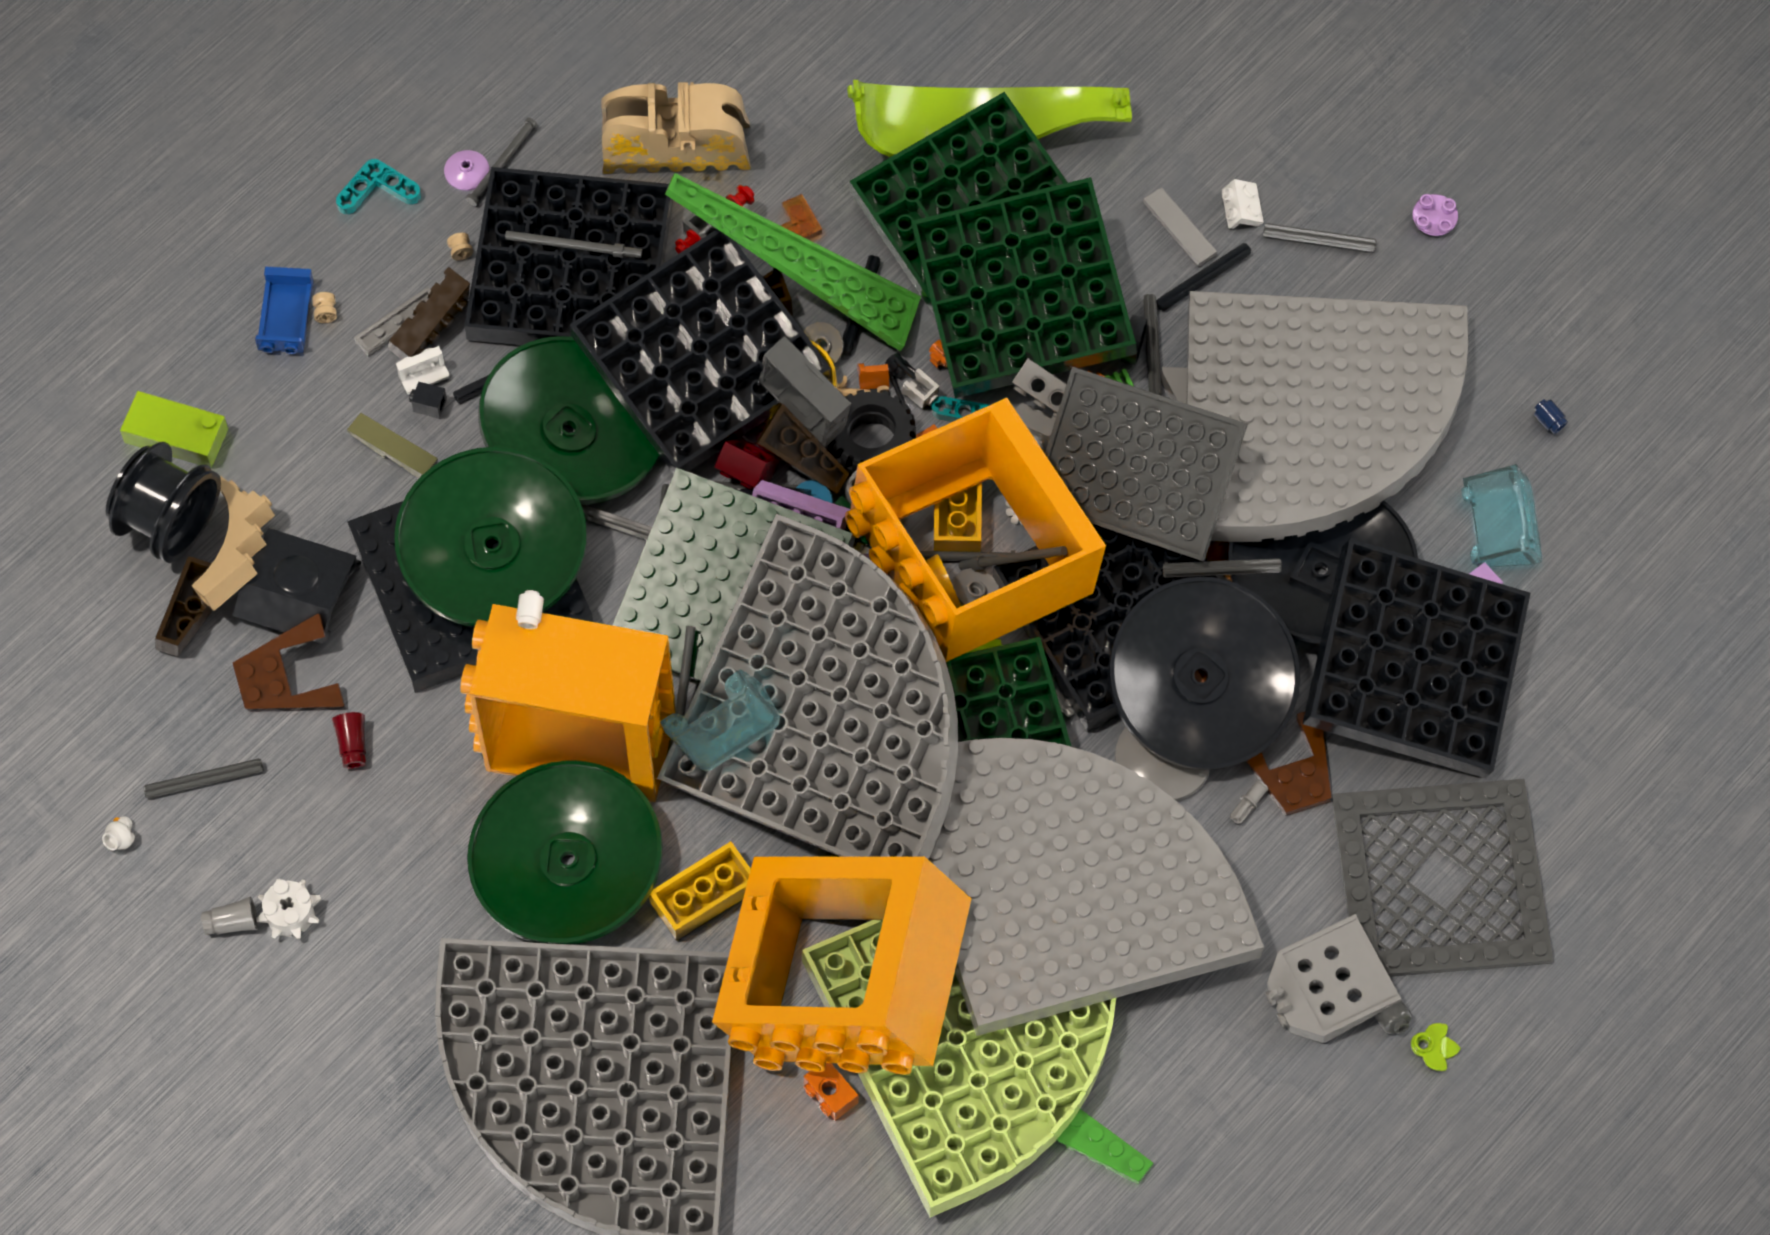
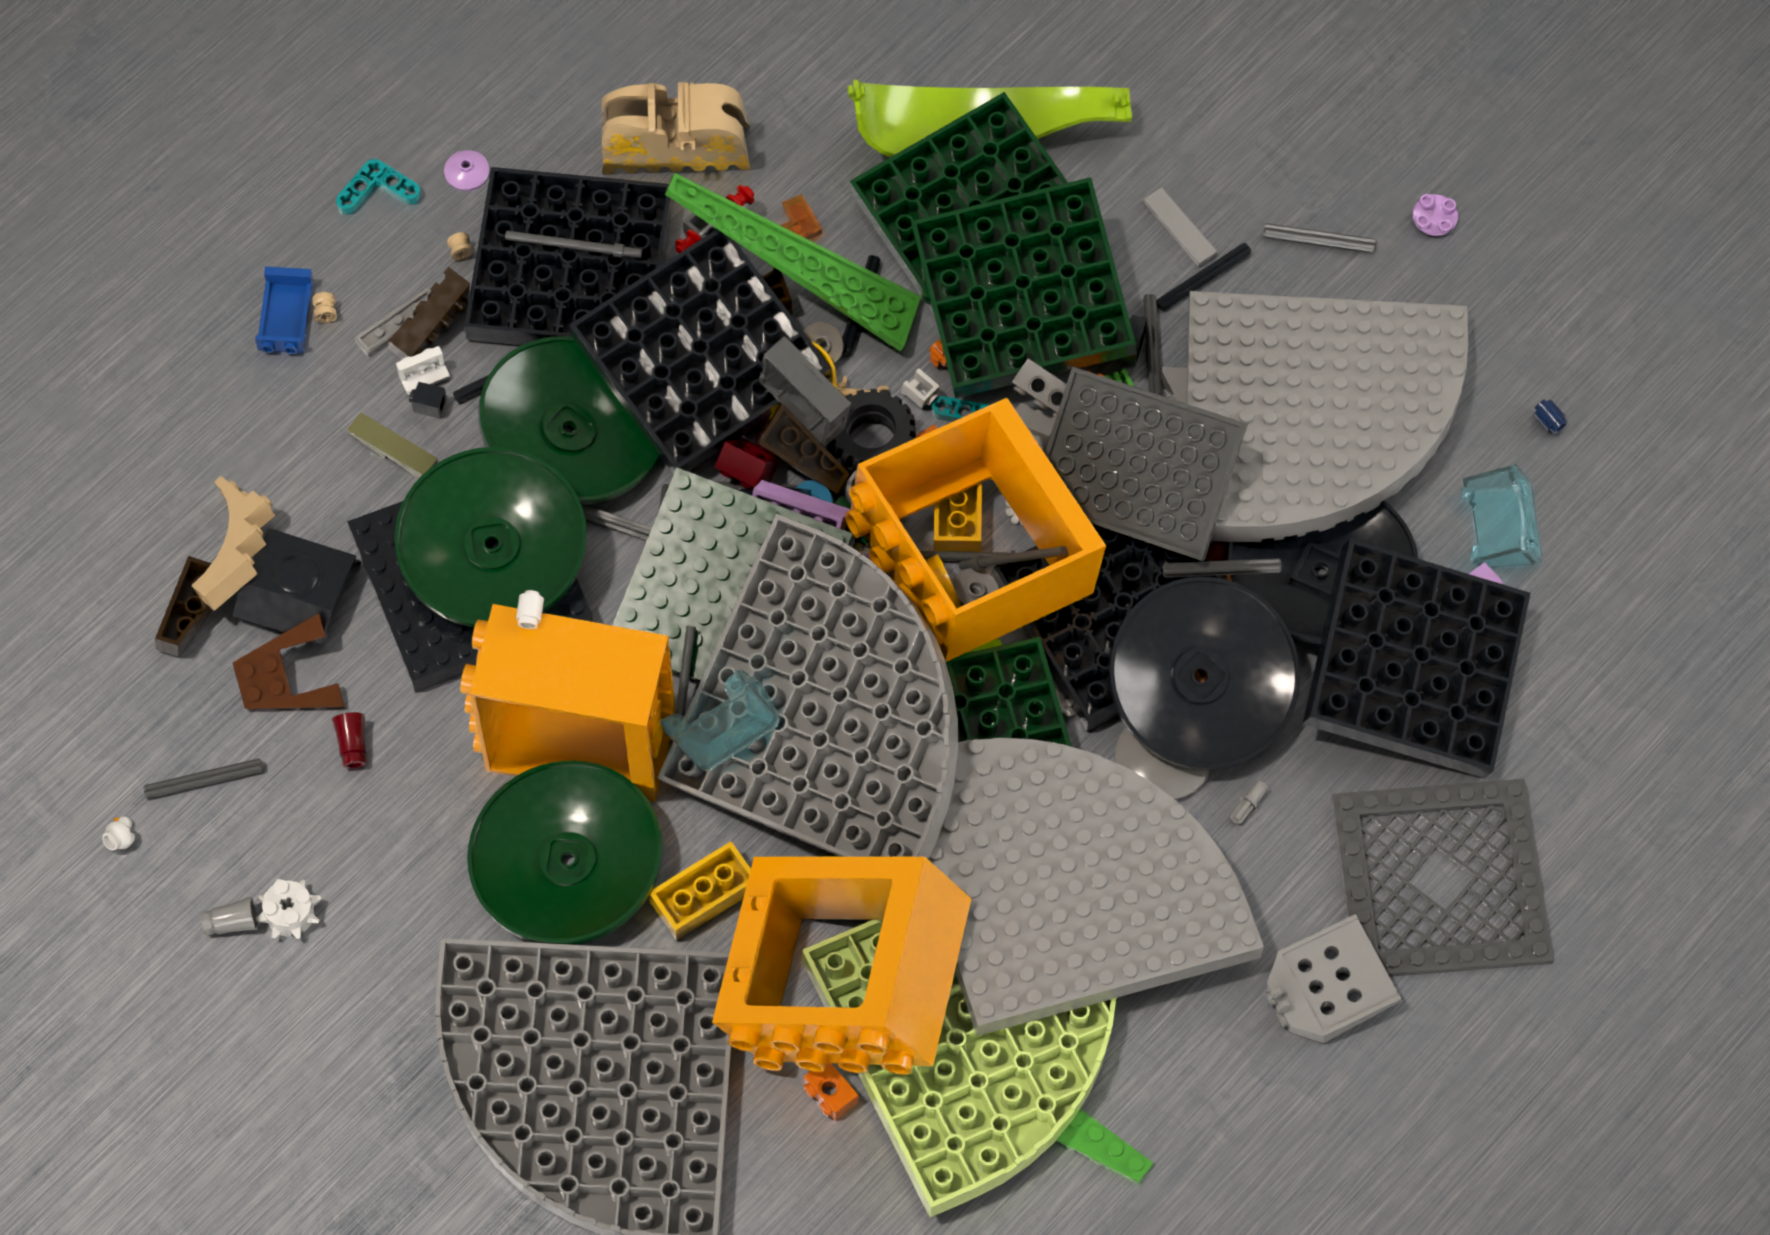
black wheel [105,442,221,563] -> none
lime brick [120,391,228,468] -> none
dark grey bar [465,117,538,206] -> none
orange tile [857,363,889,389] -> none
black plant [885,353,939,405] -> none
white bracket [1222,179,1264,229] -> none
reddish brown wing [1245,711,1332,816] -> none
dark grey head [1375,1000,1412,1034] -> none
lime plate [1411,1023,1461,1072] -> none

